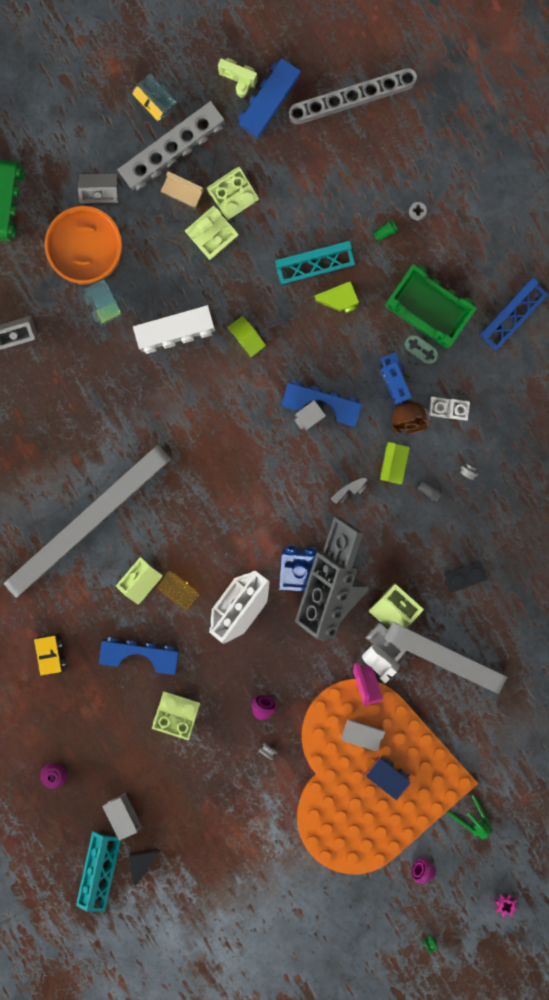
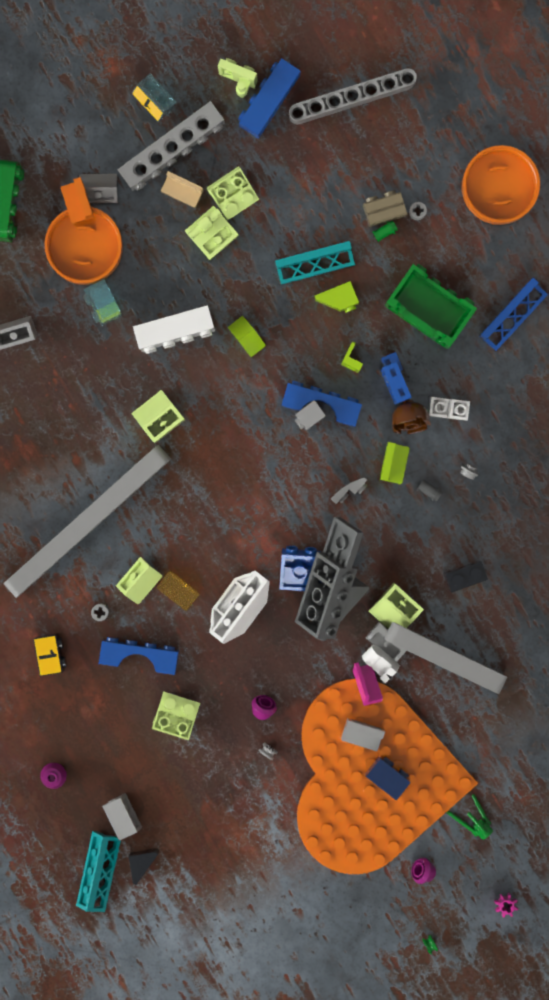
sand green beam [405,335,438,364] -> none
none -> orange panel [61,177,94,224]
none -> light grey bush [91,604,109,621]
none -> yellowish green slope [132,390,185,444]
none -> lime panel [341,341,363,373]
none -> dark tan brick [363,190,407,228]
none -> orange brick [461,145,540,225]

